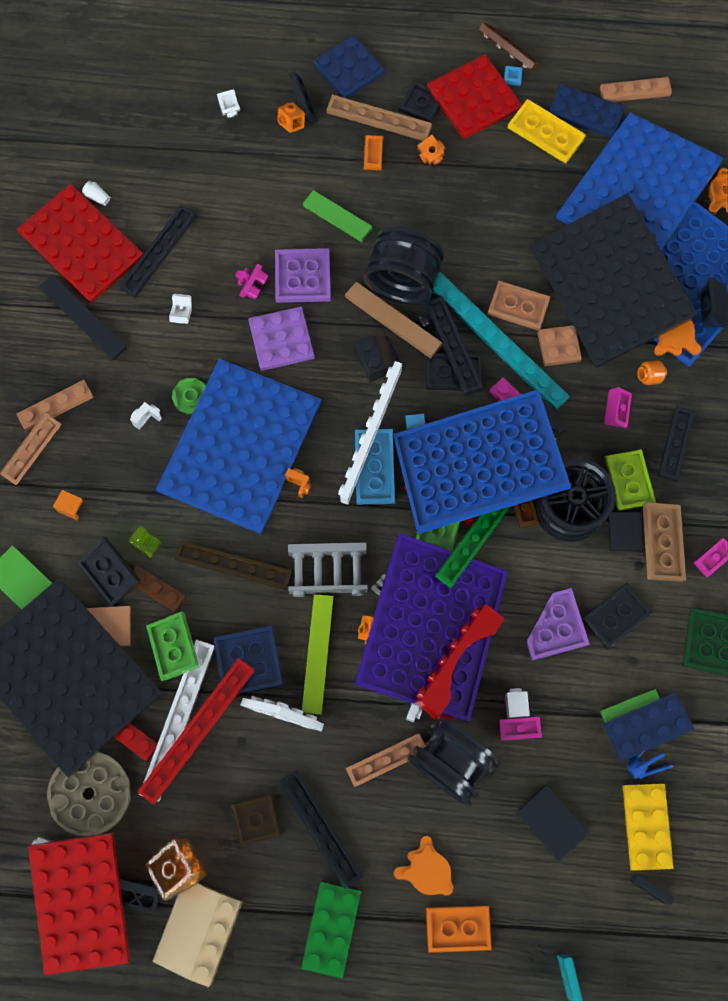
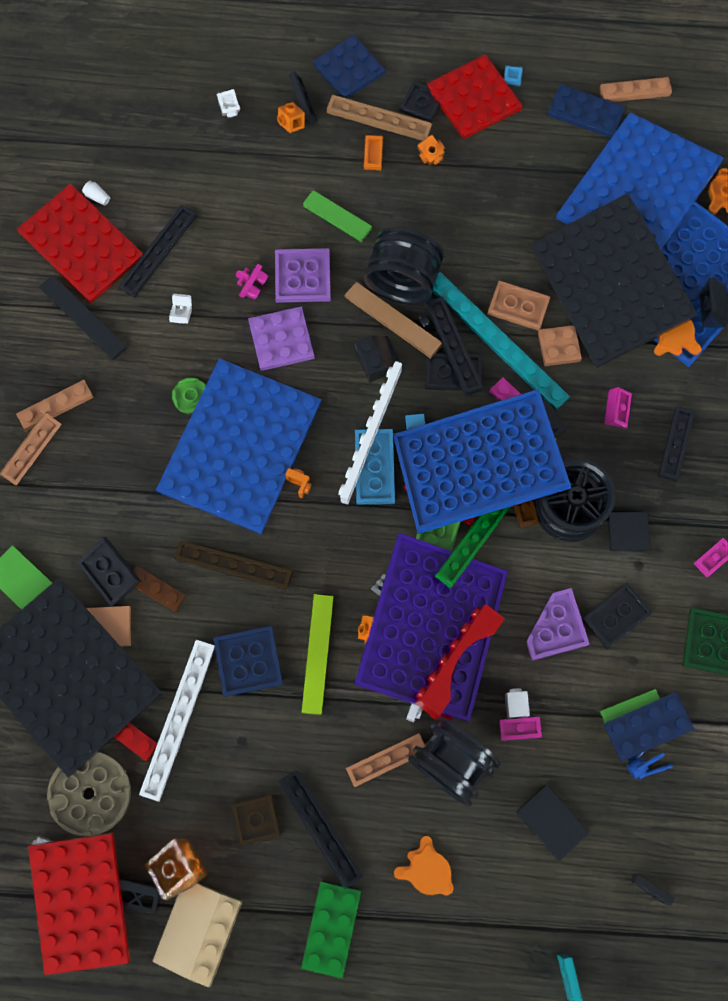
orange panel [53,490,83,520] -> none
clear neon green panel [129,526,161,558] -> none
white bracket [130,402,162,430] -> none
red plate [137,658,255,805] -> none
bright green tile [146,611,200,681] -> none
white plate [240,696,324,732] -> none
light grey fence [288,543,367,597] -> none
orange tile [426,905,492,952] -> none
reddish brown plate [479,23,541,70] -> none
yellow plate [508,99,586,164] -> none
lime tile [604,449,656,511] -> none
yellow plate [623,784,674,871] -> none
orange head [637,360,667,385] -> none
medium nougat plate [643,502,686,582] -> none

